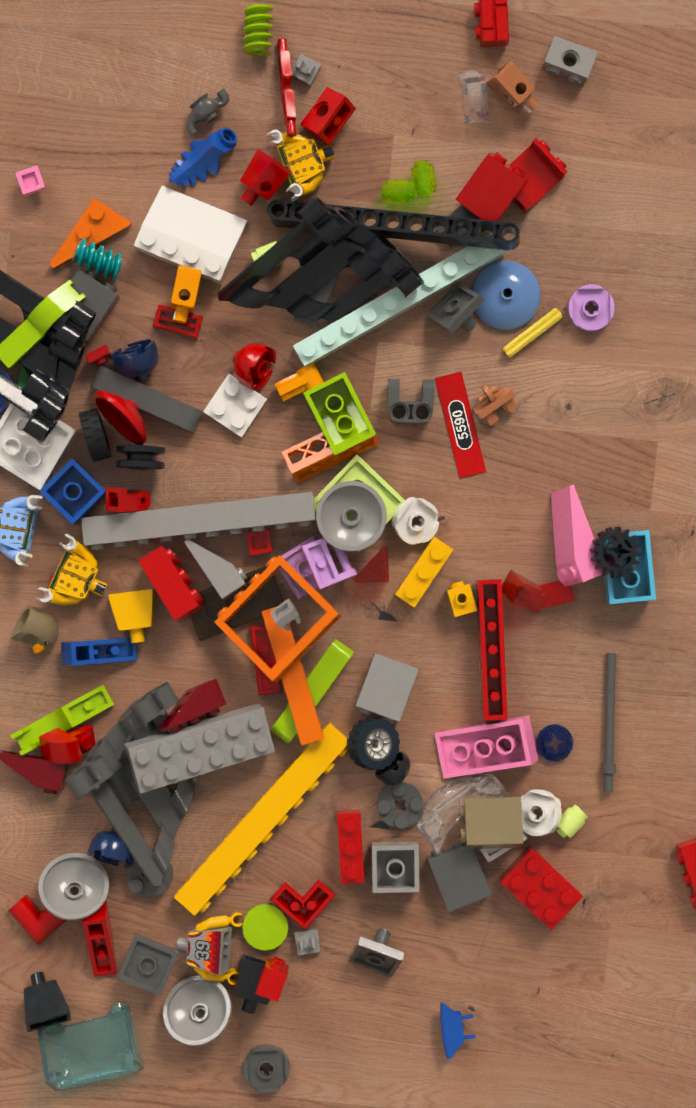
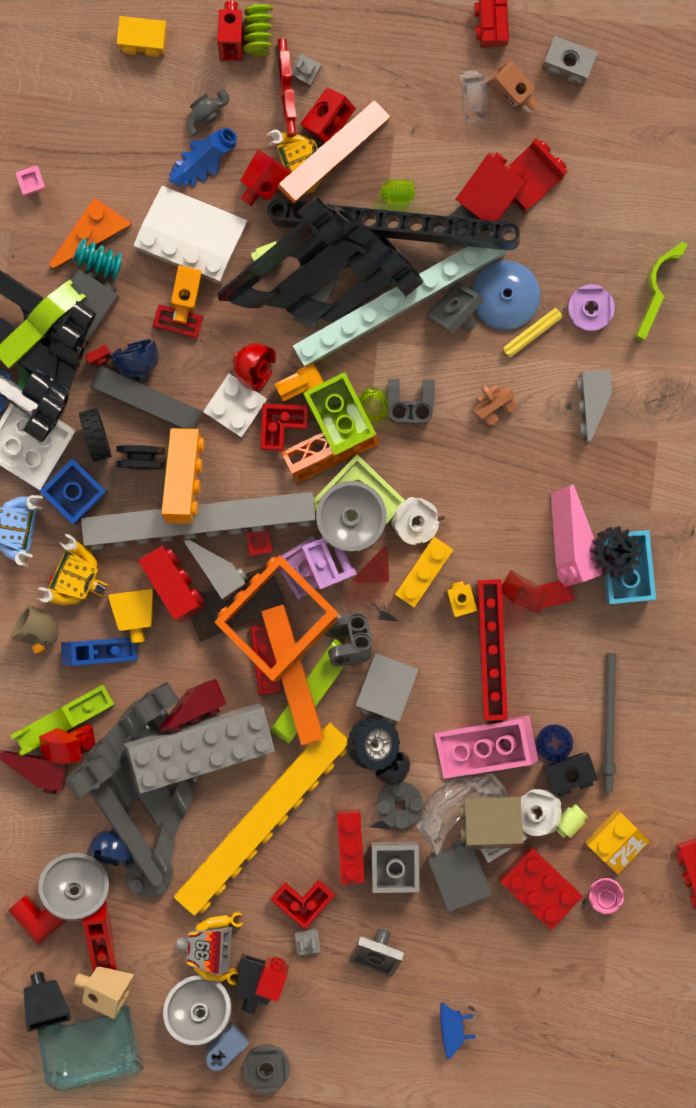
red dish [92,391,147,445] -> none
red leg [105,487,151,512] -> none
dark grey tile [117,933,179,996] -> none
lime tile [242,903,289,951] -> none
light grey tile [270,598,301,631] -> none
clear neon green brick [411,160,437,196] -> none
red sticker [435,371,486,478] -> none
none -> tan torso [74,967,134,1019]
none -> yellow brick [117,16,168,57]
none -> light orange brick [162,429,205,524]
none -> sand blue piece [206,1021,249,1071]
none -> red torso [217,1,243,61]
none -> red brick [260,403,309,452]
none -> tile [278,100,390,203]
none -> dark grey piece [325,613,372,666]
none -> clear neon green piece [359,387,388,421]
none -> black brick [543,751,598,796]
none -> light grey slope [576,370,612,443]
none -> yellow slope [585,809,650,874]
none -> bright pink hair [589,878,624,915]
none -> lime piece [634,242,688,342]

